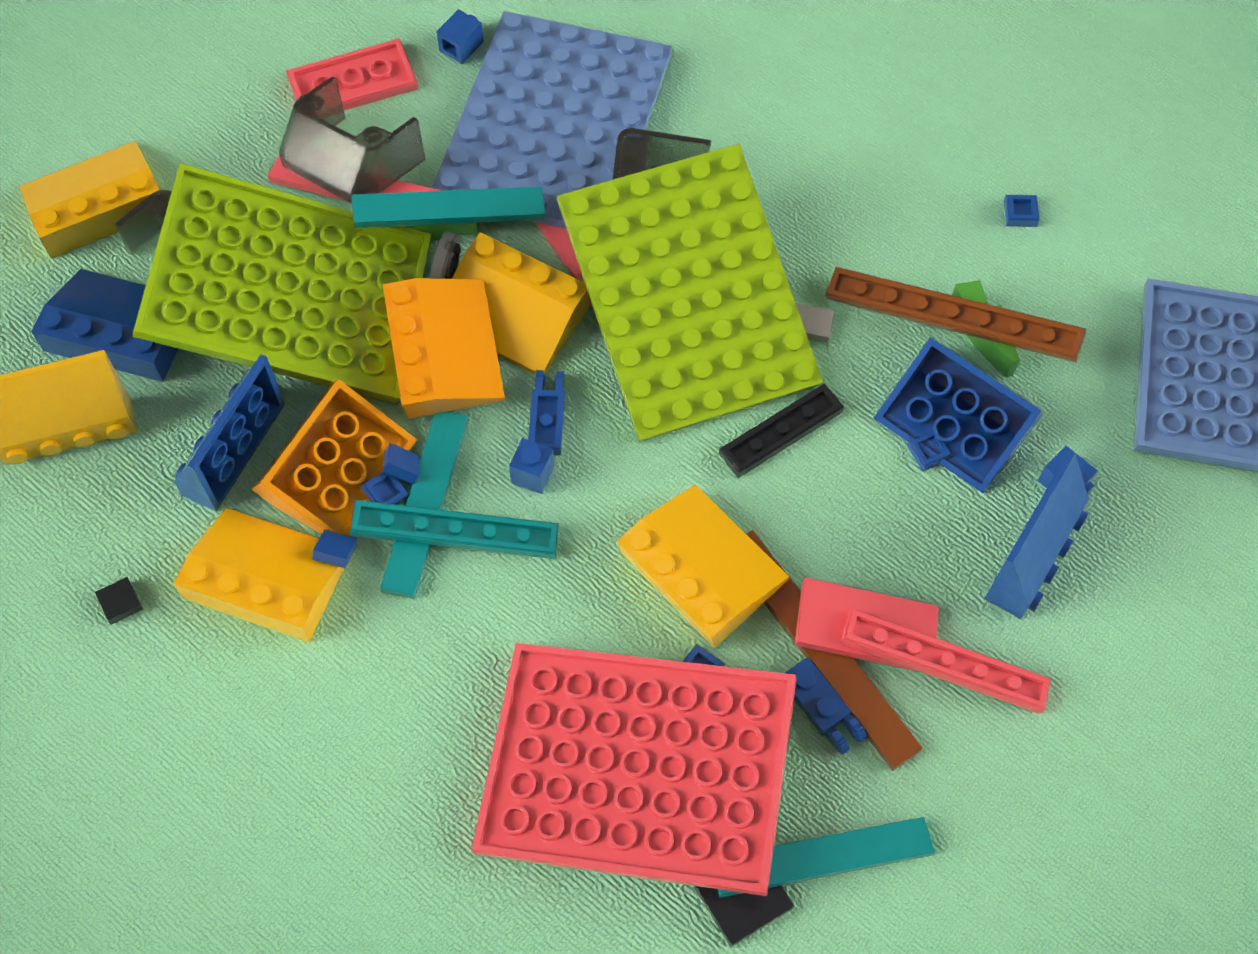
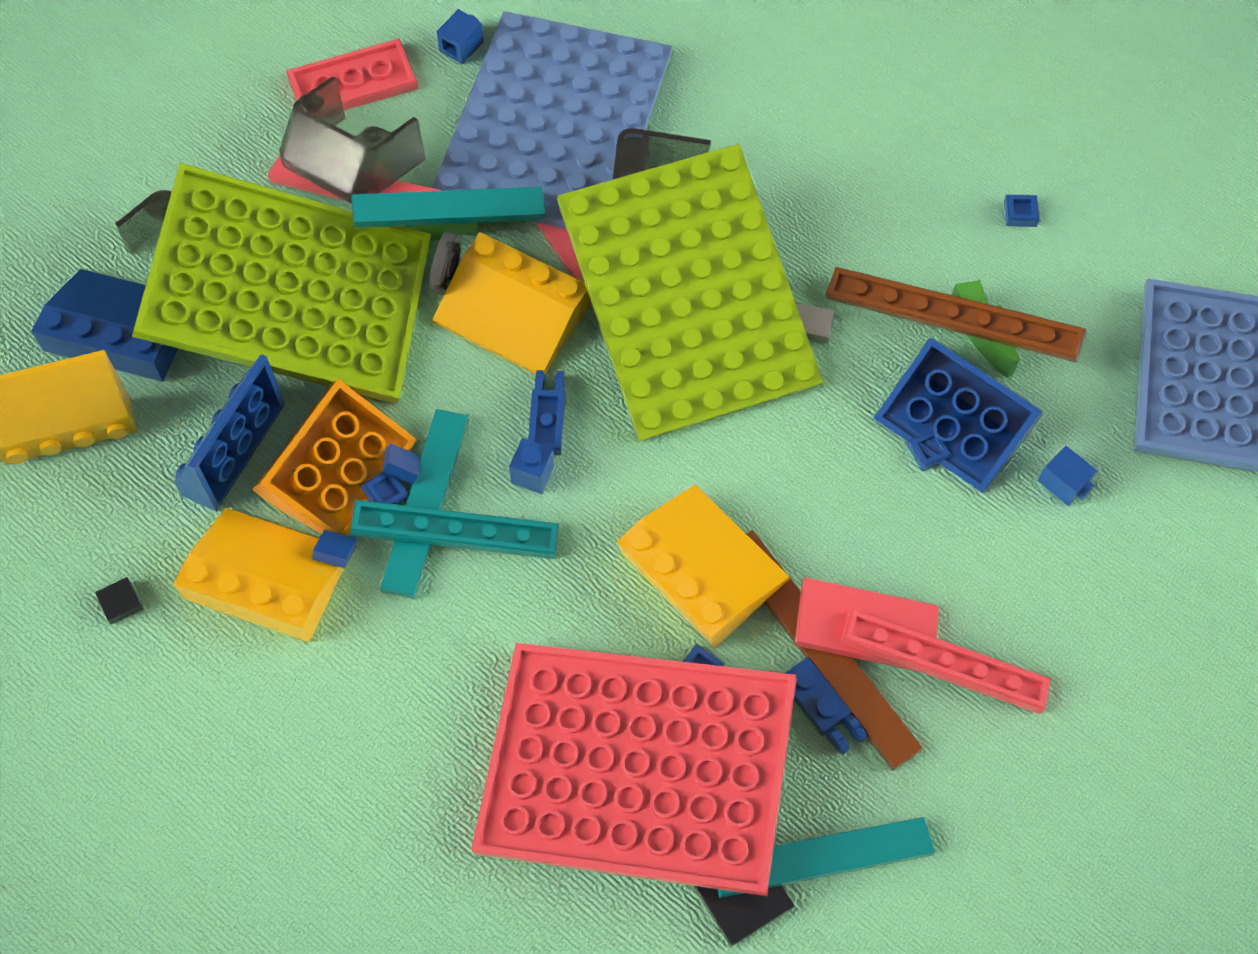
yellow slope [19,141,167,259] -> none
light orange slope [382,278,505,419] -> none
black tile [719,383,844,478] -> none
blue slope [984,450,1089,619] -> none

